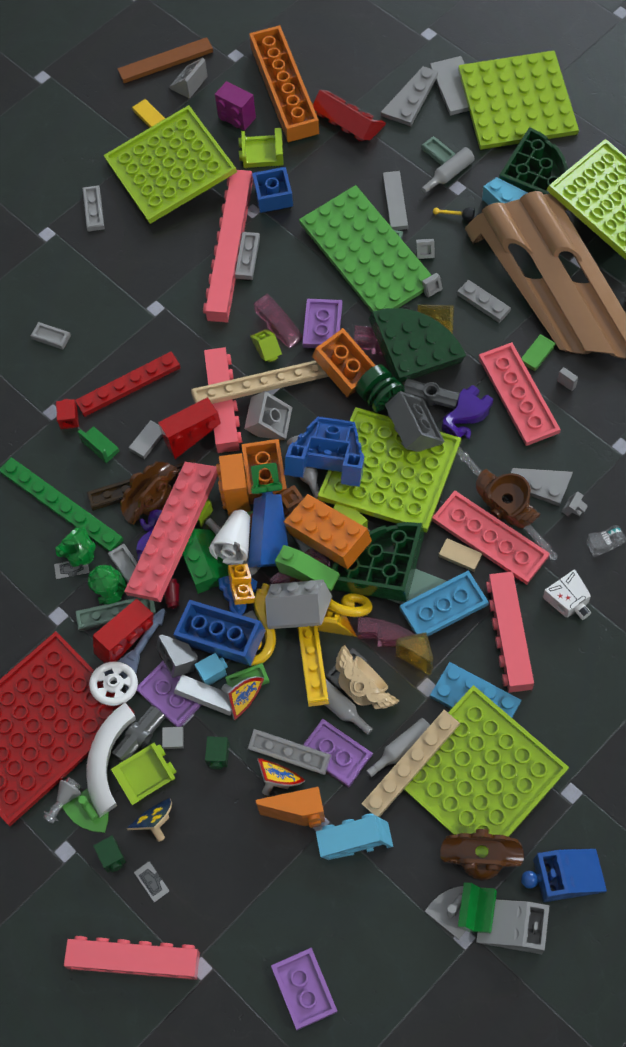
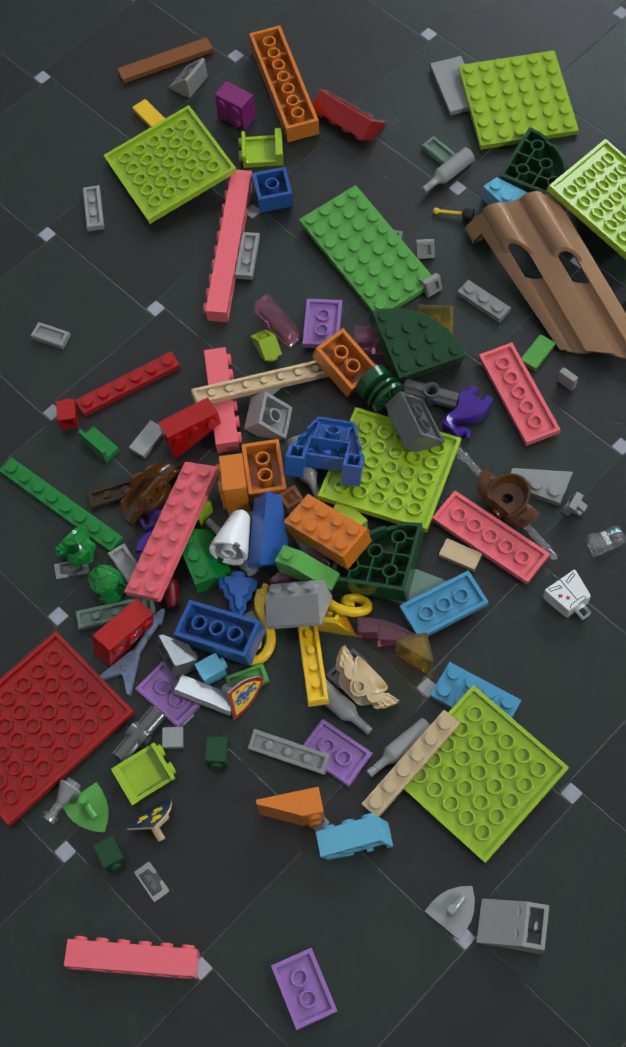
white brick [86,703,136,818] -> none
white plate [89,661,138,706] -> none
light orange slope [228,564,255,605] -> none
green piece [251,463,282,494] -> none
shield [257,758,305,796] -> none
light grey wing [381,66,438,126] -> none
light grey tile [383,171,408,230] -> none
reddish brown piece [440,829,524,881] -> none
green panel [458,883,497,933] -> none
coral brick [485,572,534,693] -> none
blue slope [521,849,607,902] -> none

